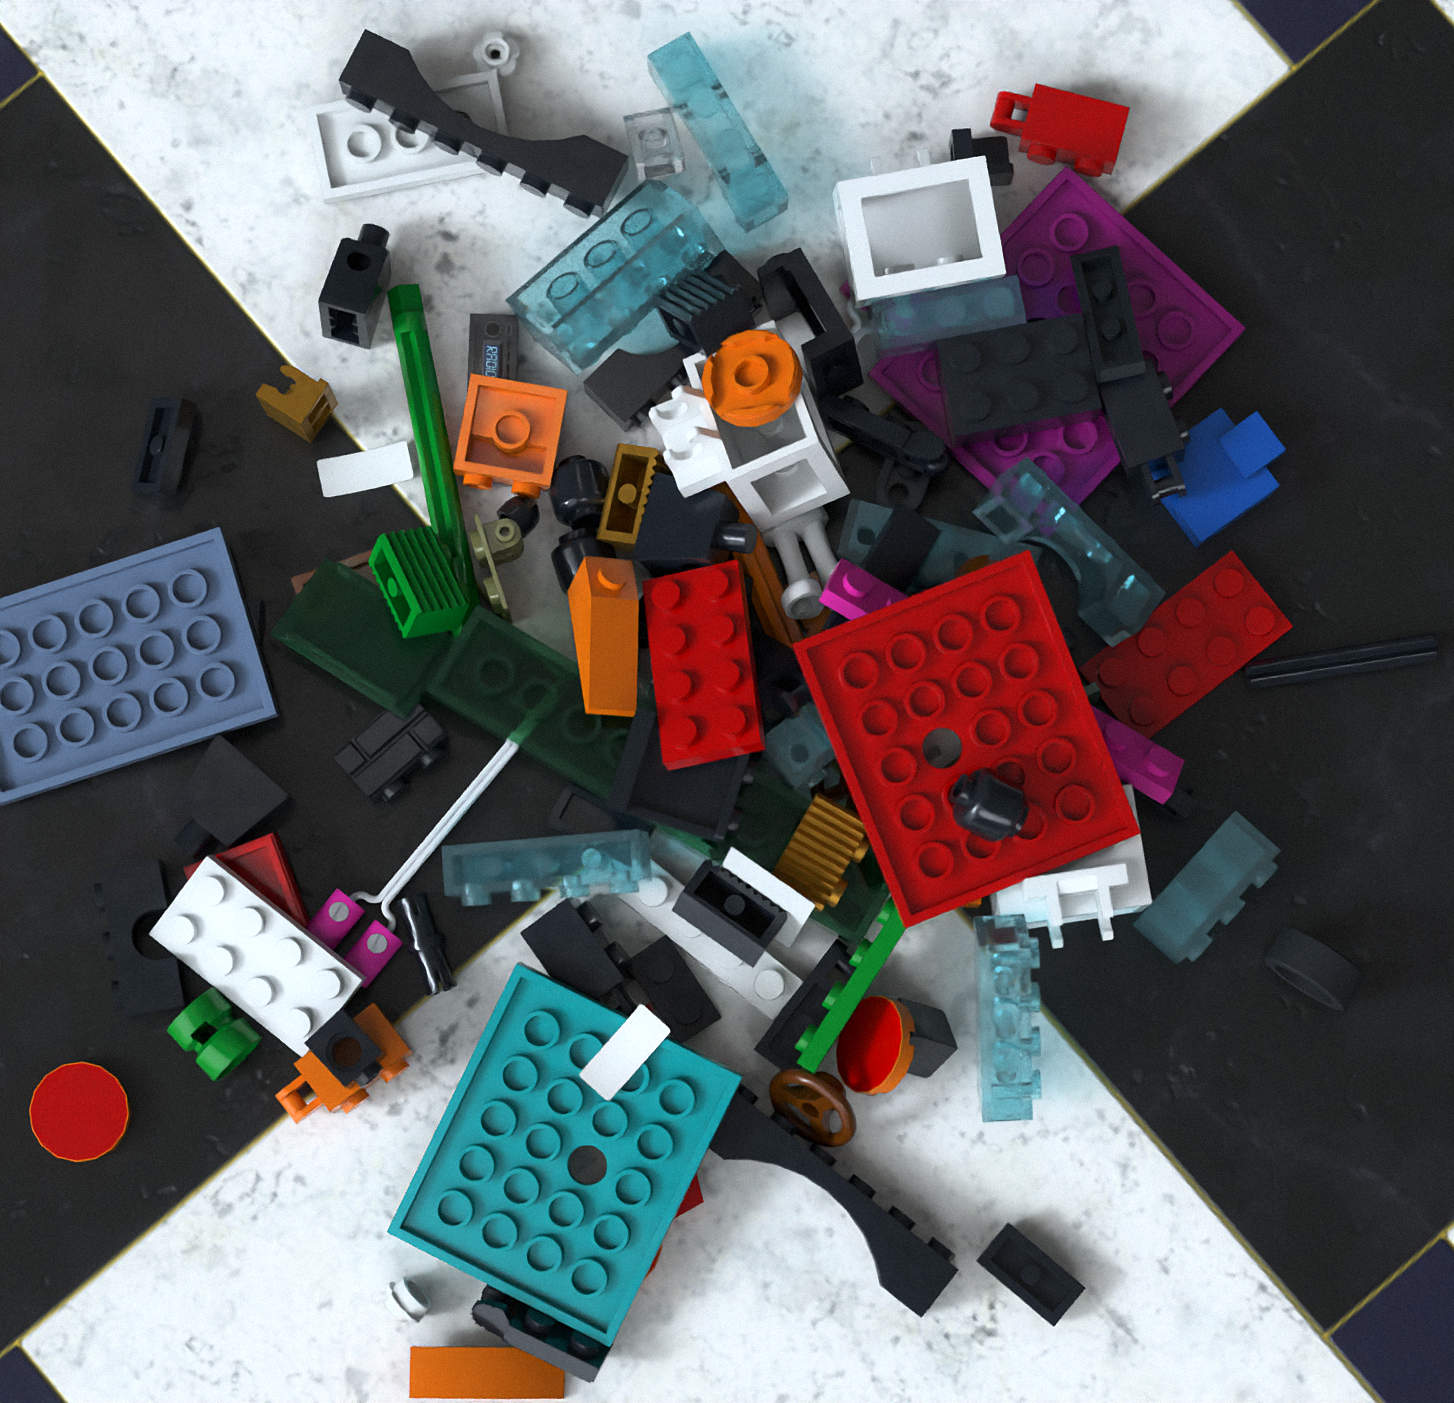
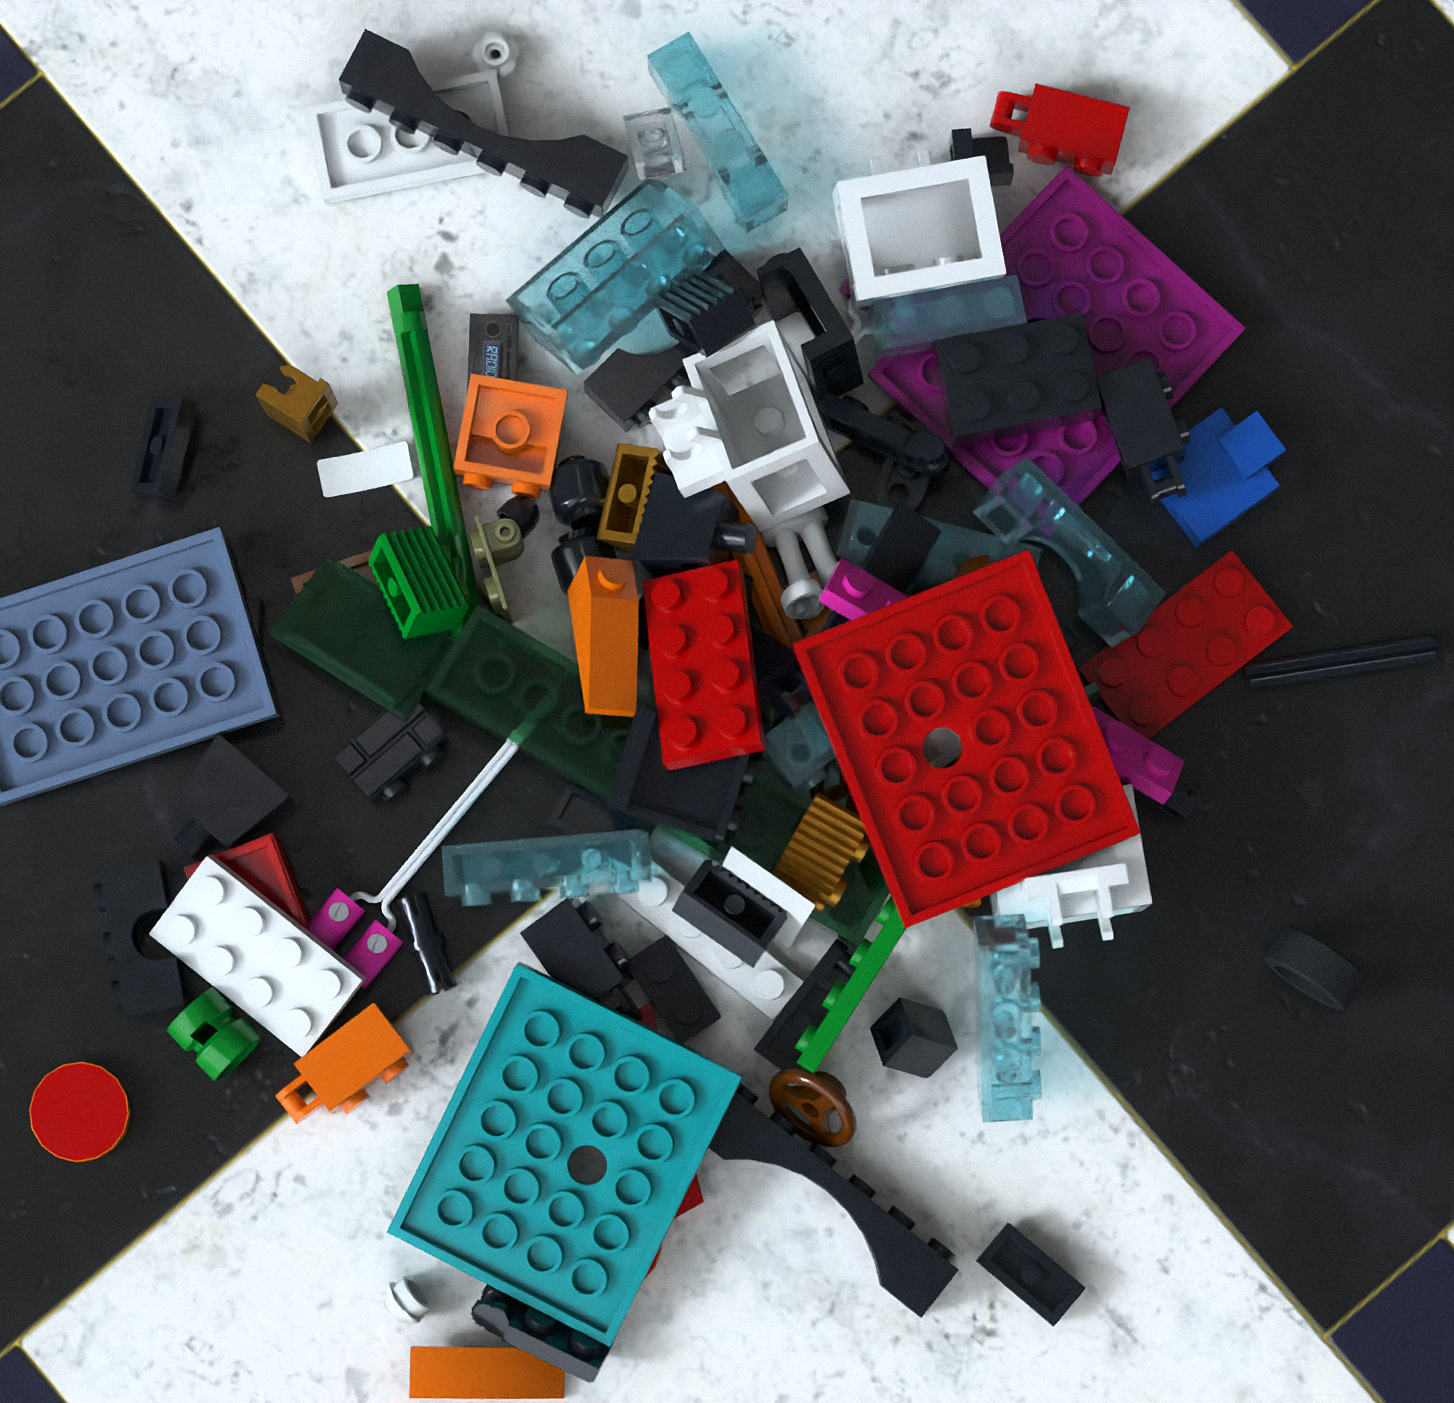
black brick [304,1008,386,1089] -> none
black torso [318,224,392,350] -> none
white sticker [580,1005,670,1101] -> none
orange tile [701,330,803,427] -> none
red tile [836,996,915,1096] -> none
black head [950,767,1029,843] -> none
black plate [1070,246,1146,384] -> none
clear light blue brick [1132,811,1281,964] -> none

